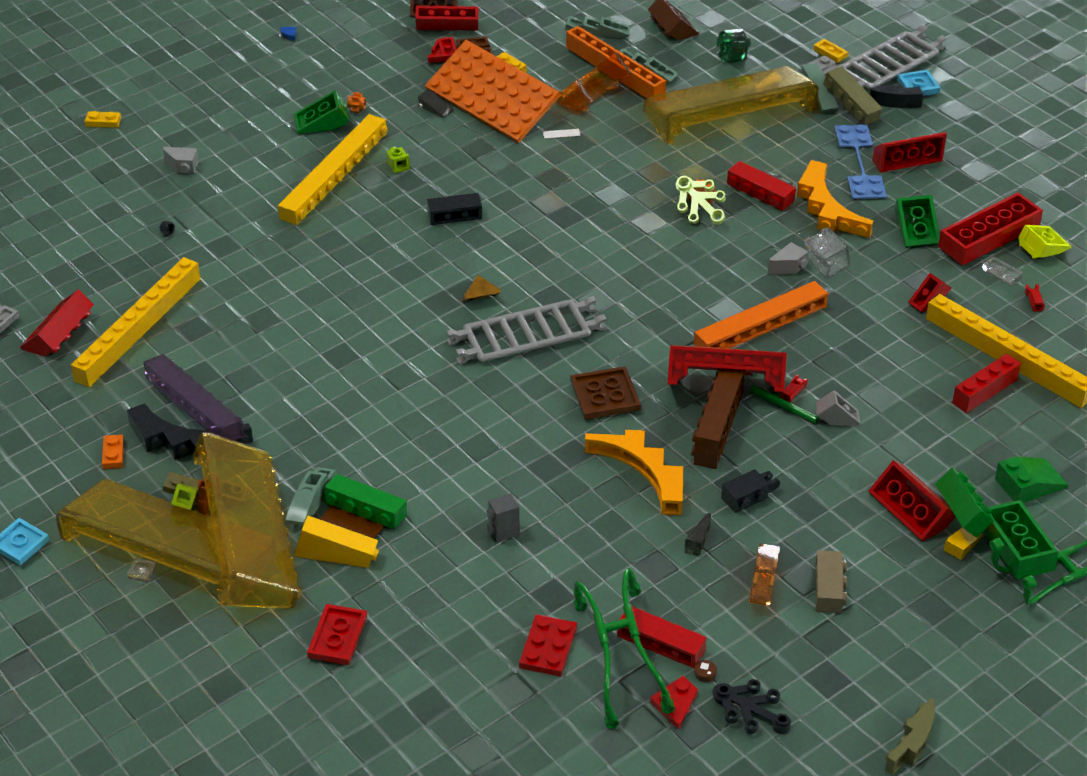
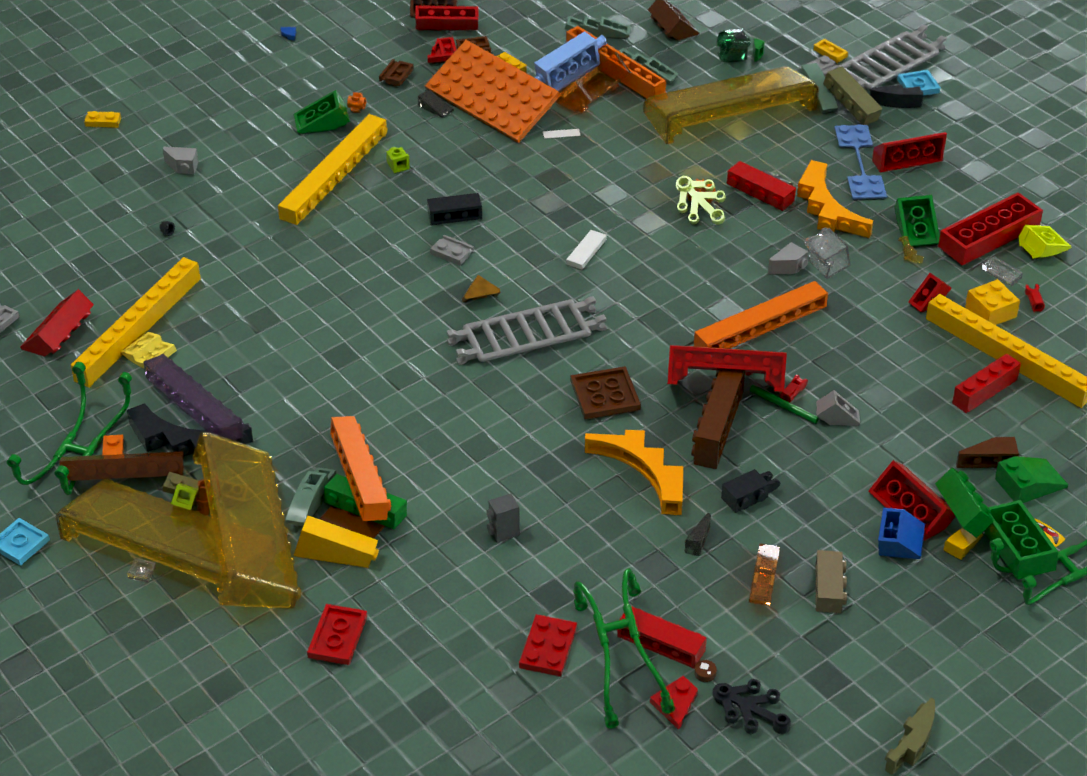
none -> green bar [7,362,132,495]
none -> reddish brown brick [59,451,184,481]
none -> light yellow slope [121,332,177,371]
none -> orange brick [330,416,391,521]
none -> reddish brown plate [379,59,414,86]
none -> light grey plate [430,235,474,266]
none -> light blue brick [534,31,607,91]
none -> white tile [566,230,607,270]
none -> green slope [753,38,765,62]
none -> blue slope [878,508,925,559]
none -> clear yellow piece [898,236,924,263]
none -> reddish brown slope [956,437,1019,468]
none -> yellow brick [965,279,1020,325]
none -> sticker [1035,519,1065,547]

